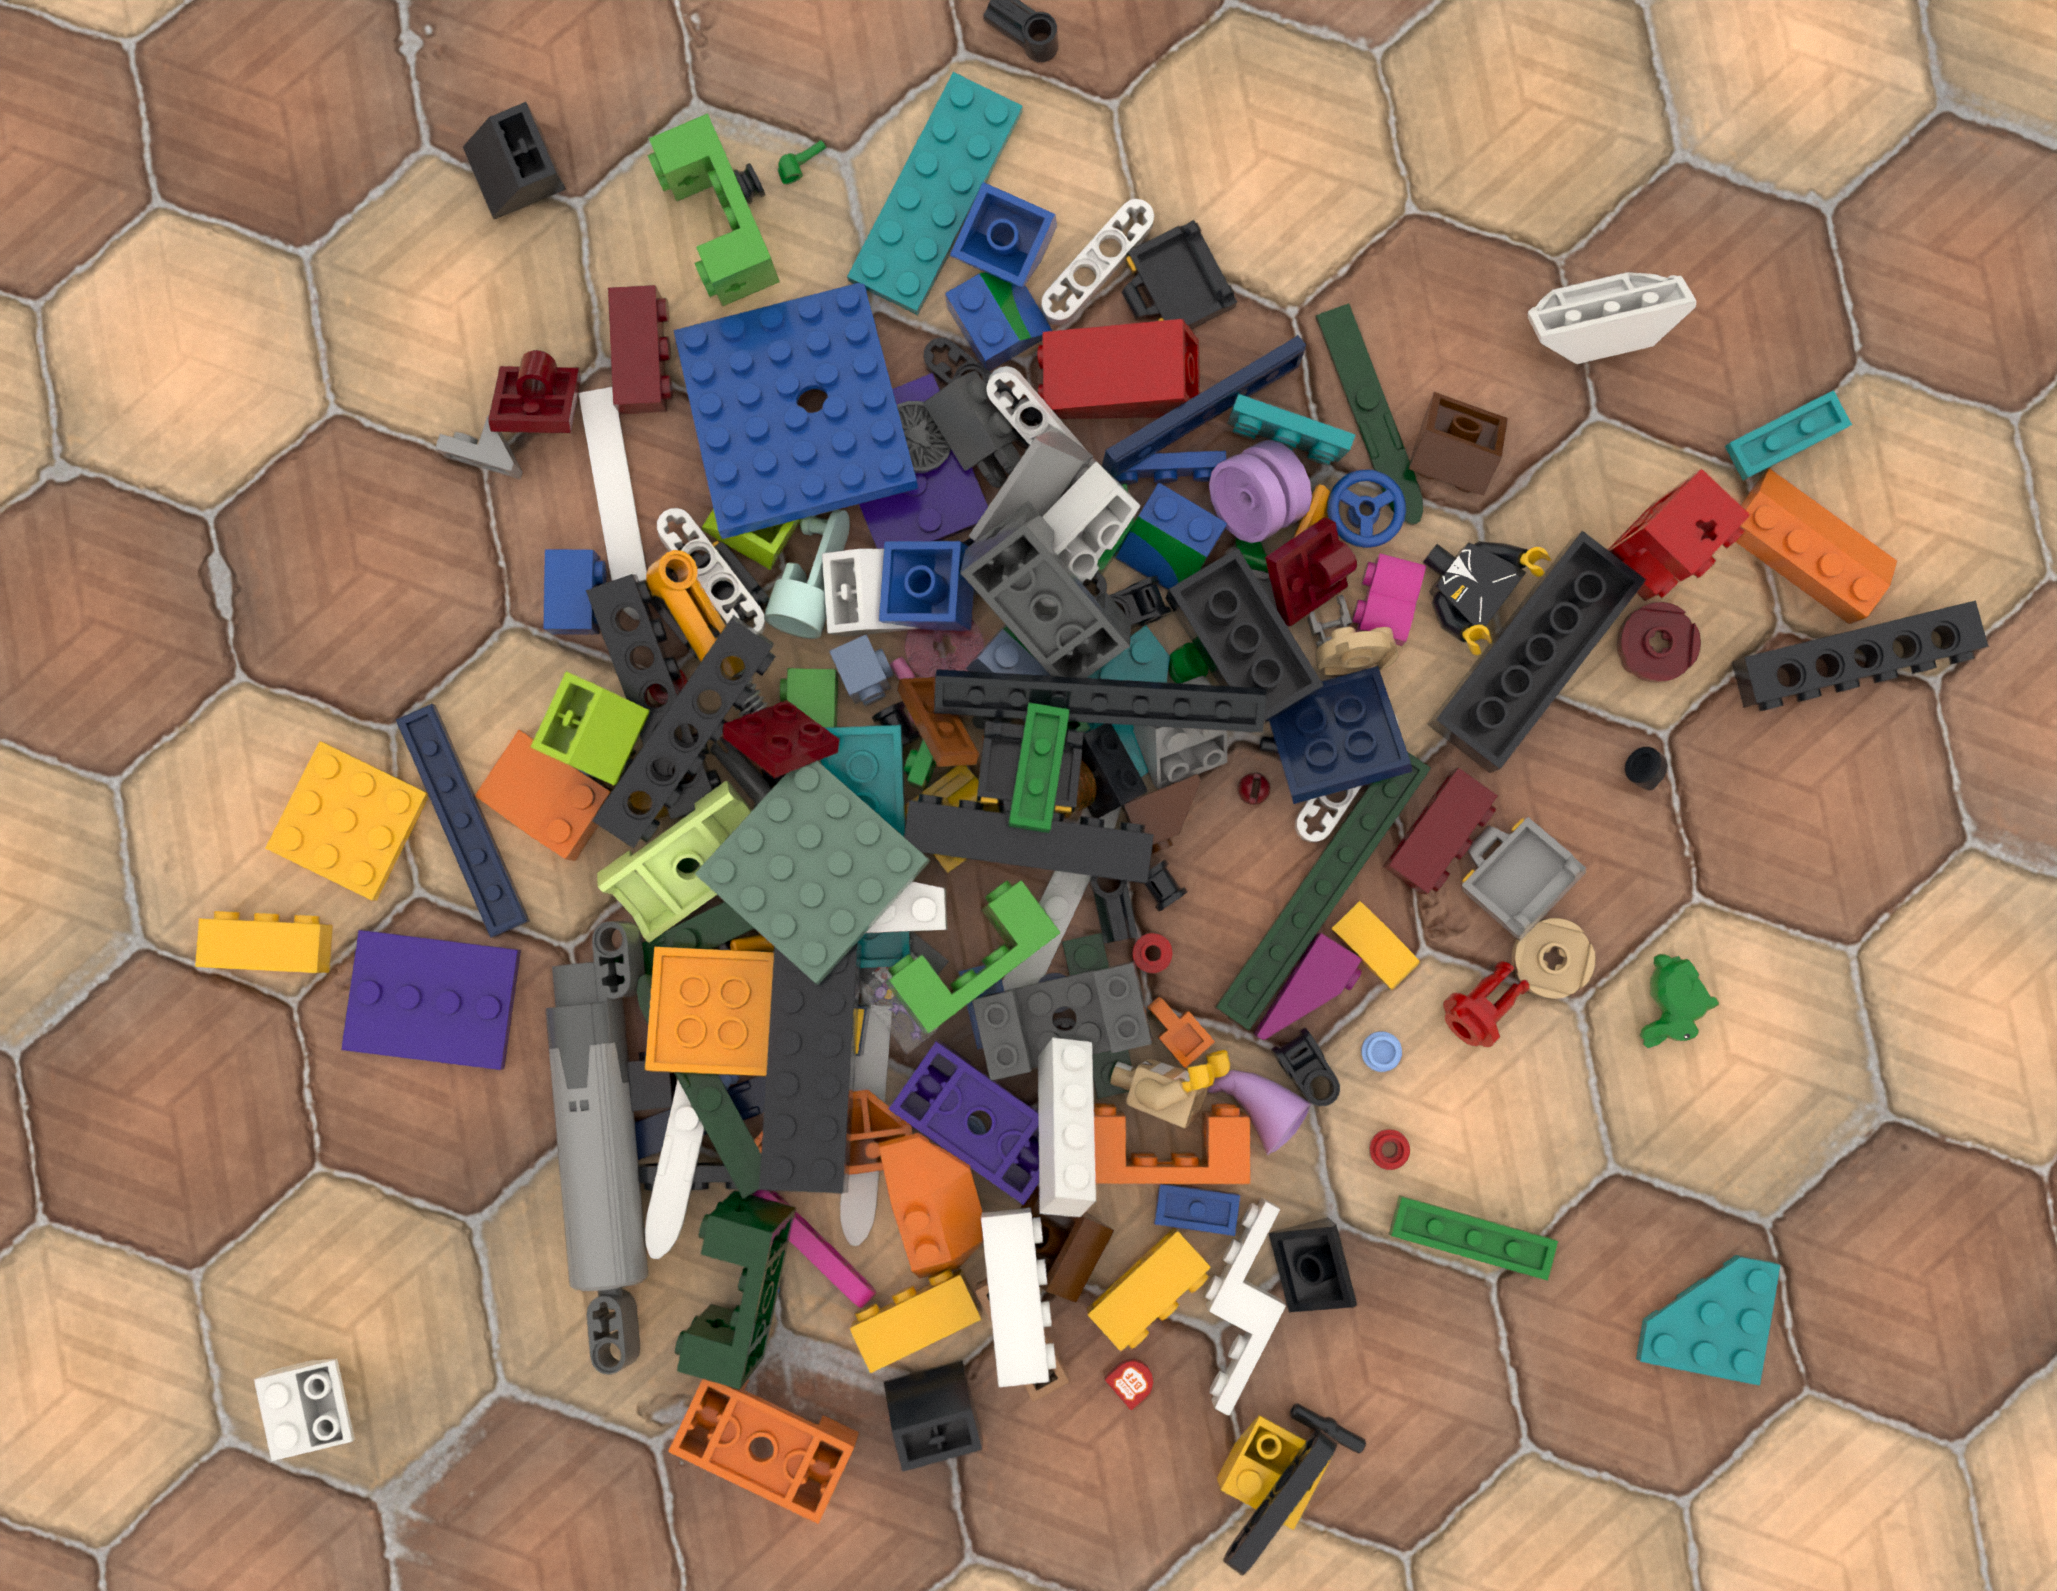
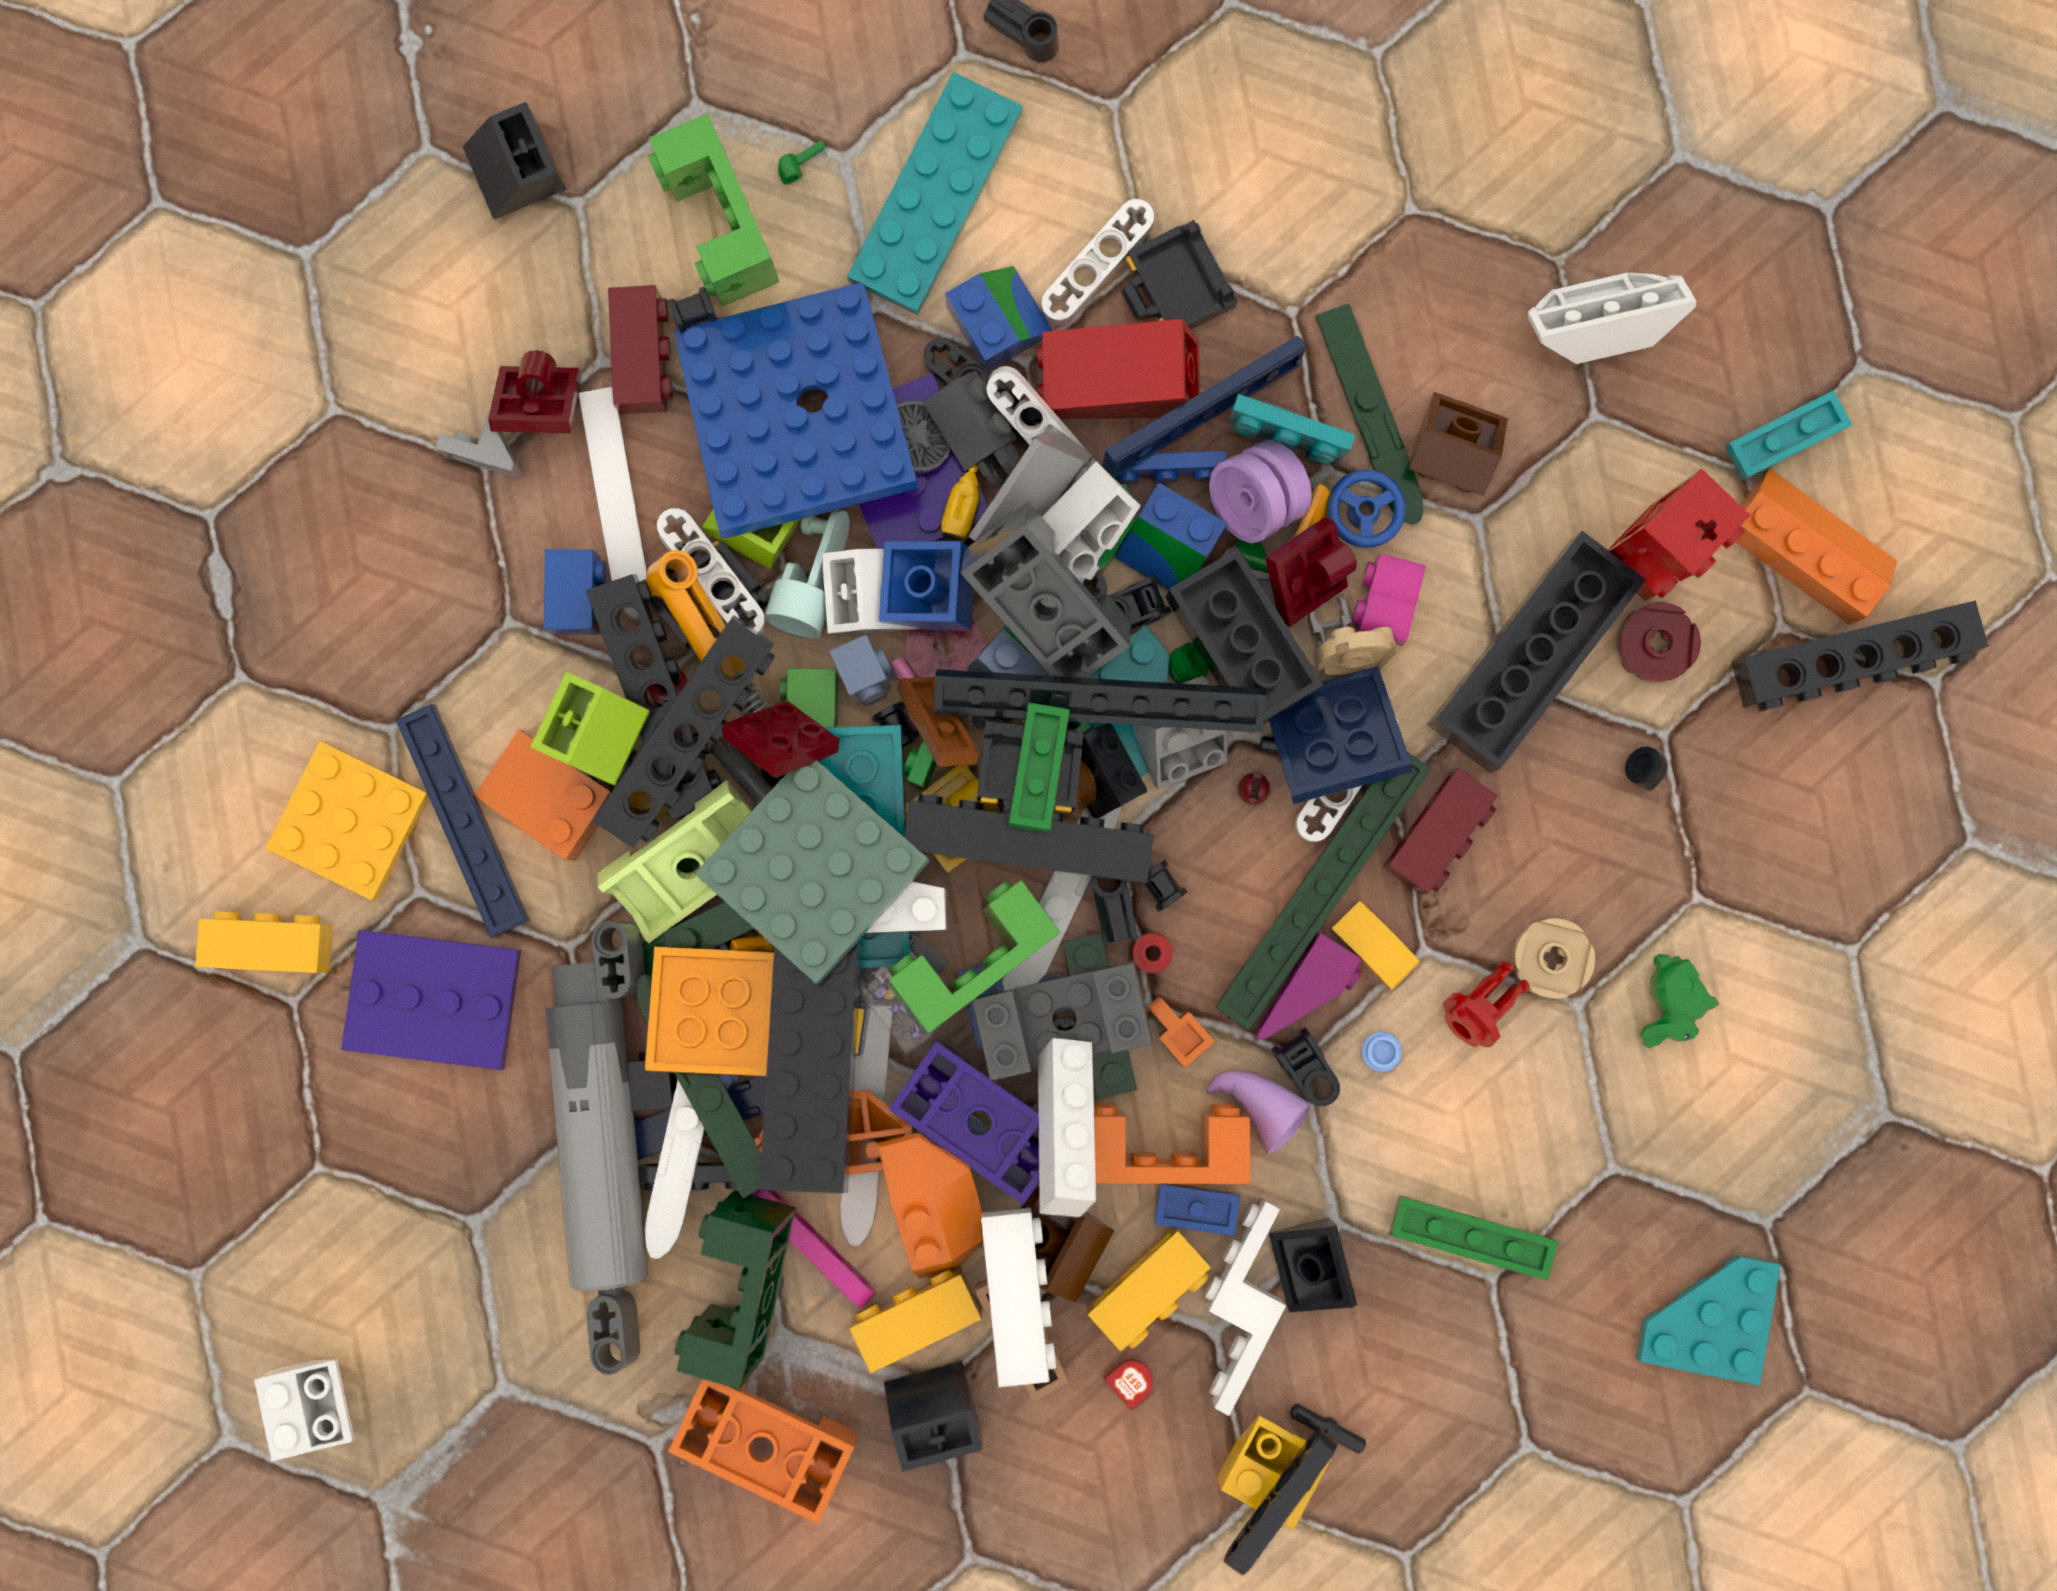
black bush [733,163,766,204] -> none
blue slope [950,182,1057,289] -> none
tan torso [1110,1050,1230,1128] -> none
reddish brown slope [1122,774,1201,854] -> none
red plate [1369,1129,1410,1170] -> none
black torso [1423,541,1552,655] -> none
light grey piece [1462,817,1586,941] -> none
none -> black bush [668,286,717,333]
none -> yellow piece [941,465,980,539]

